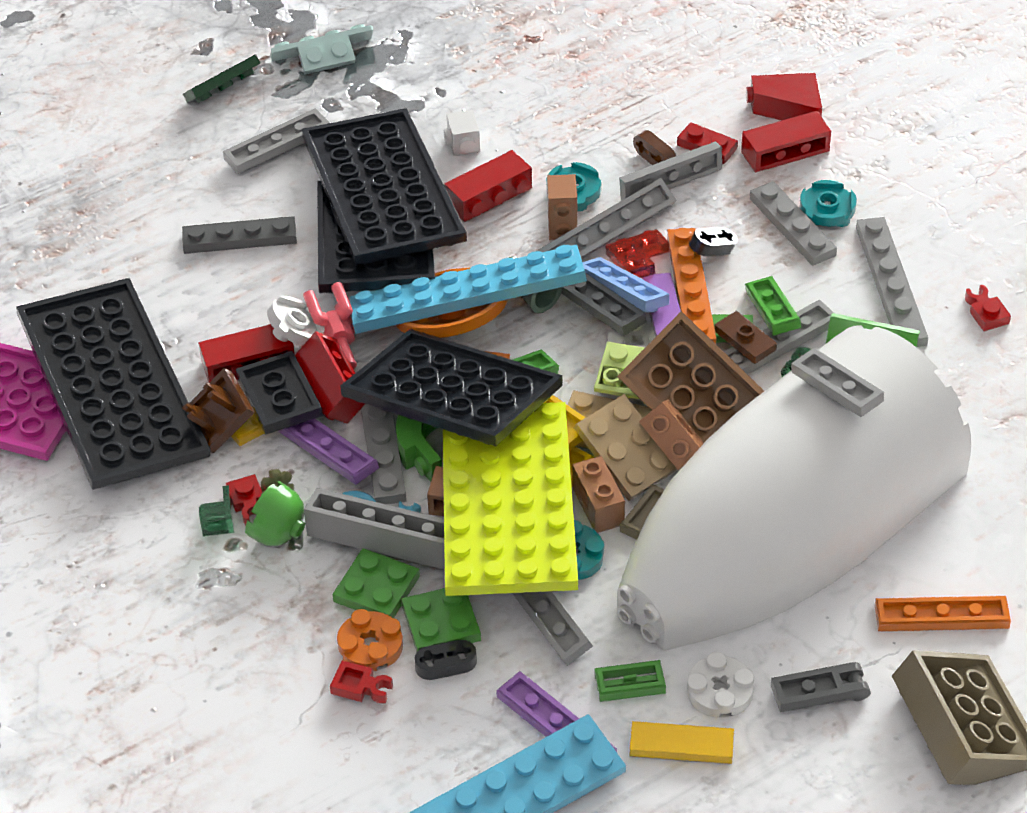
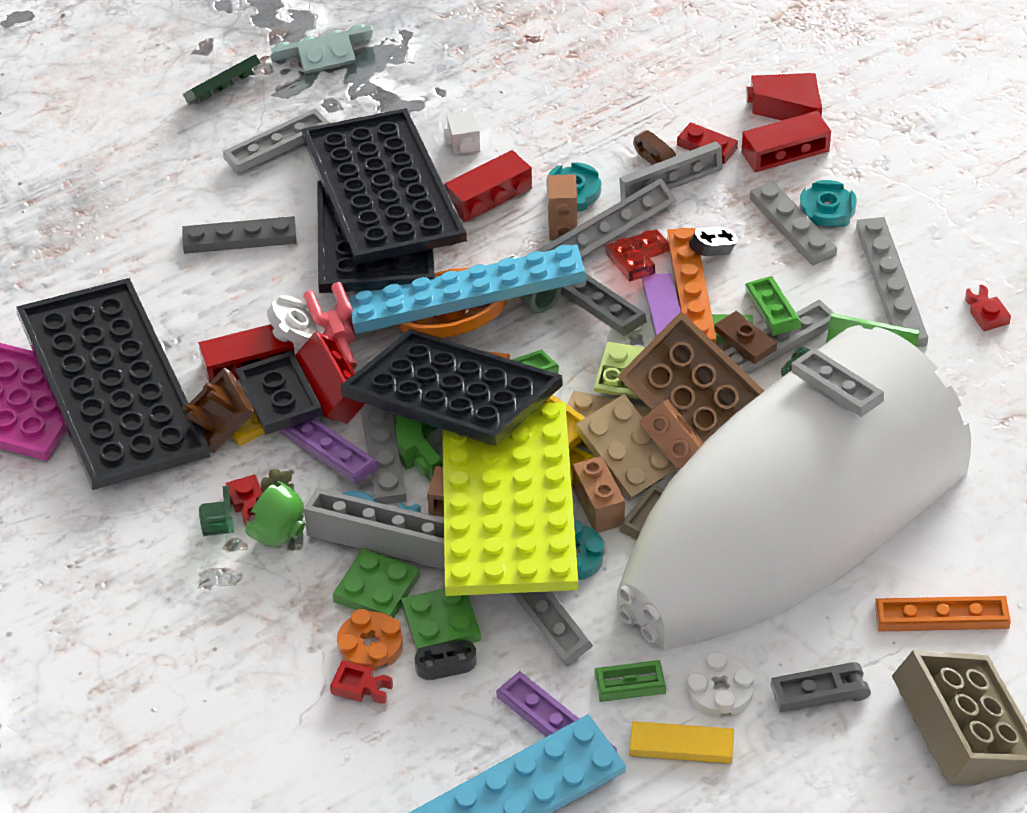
light blue plate [582,257,669,313] -> none

